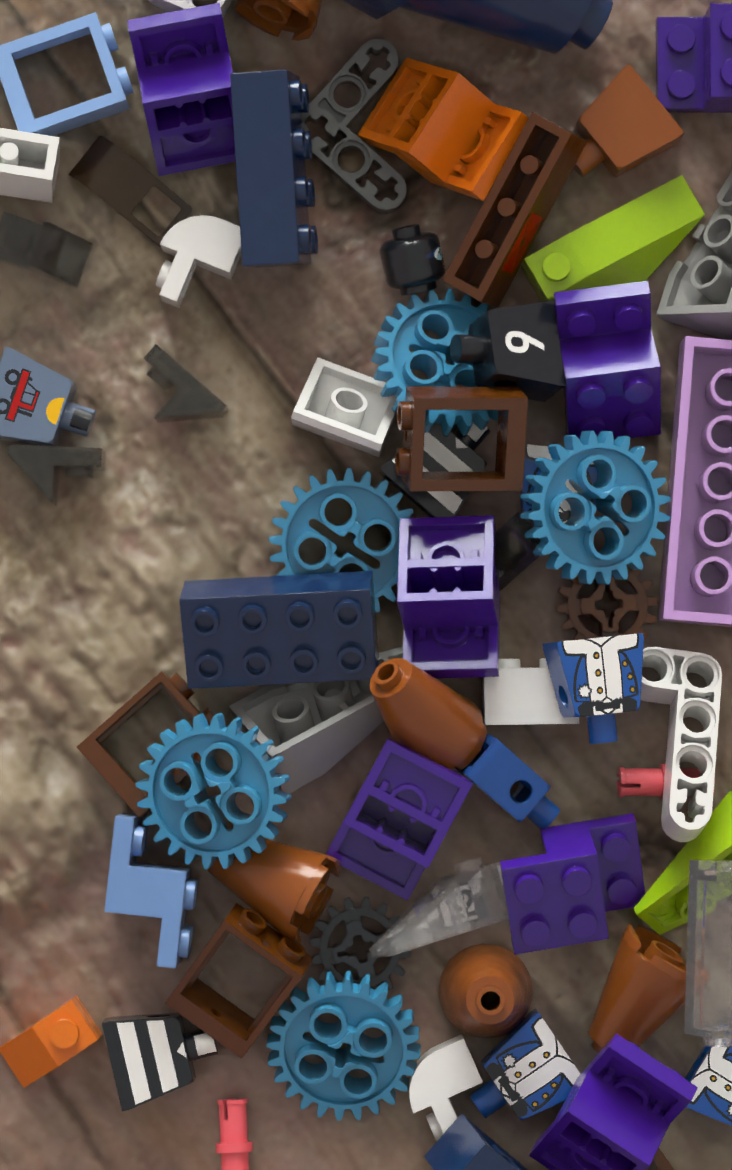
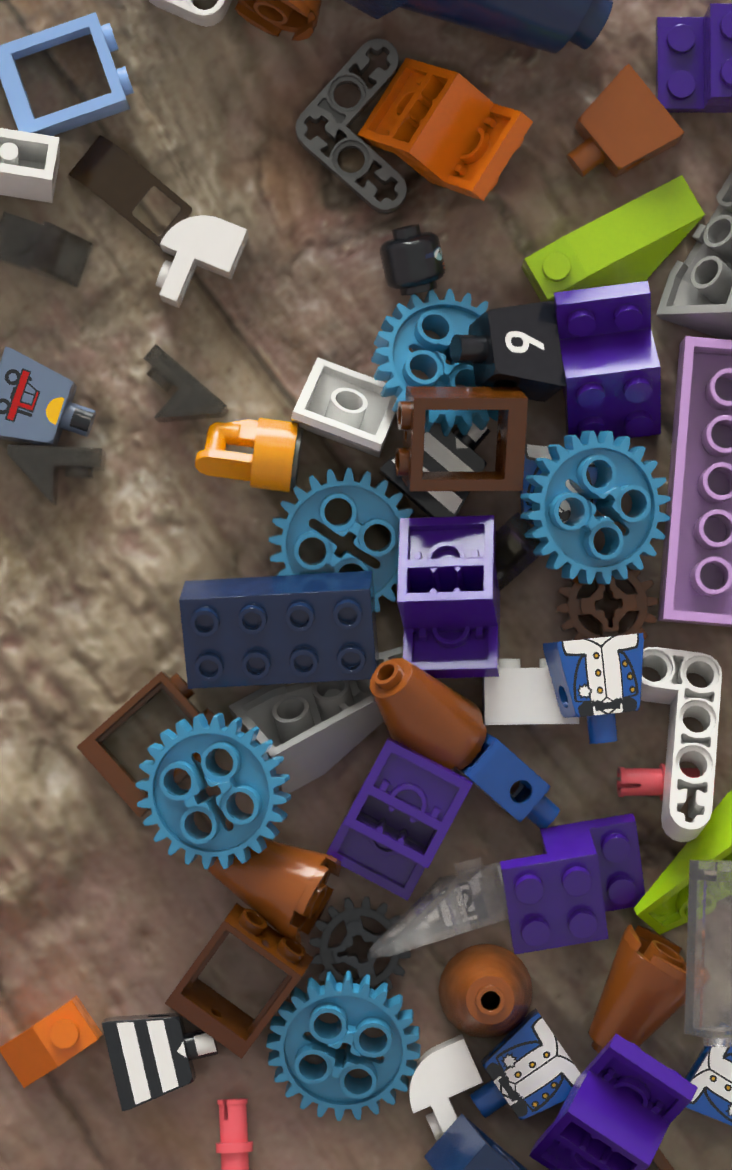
medium blue bracket [104,813,199,968] -> none
dark purple bracket [127,3,236,176] -> none
dark blue brick [230,69,318,268] -> none
reddish brown brick [442,112,587,308] -> none
none -> light orange piece [195,418,303,493]

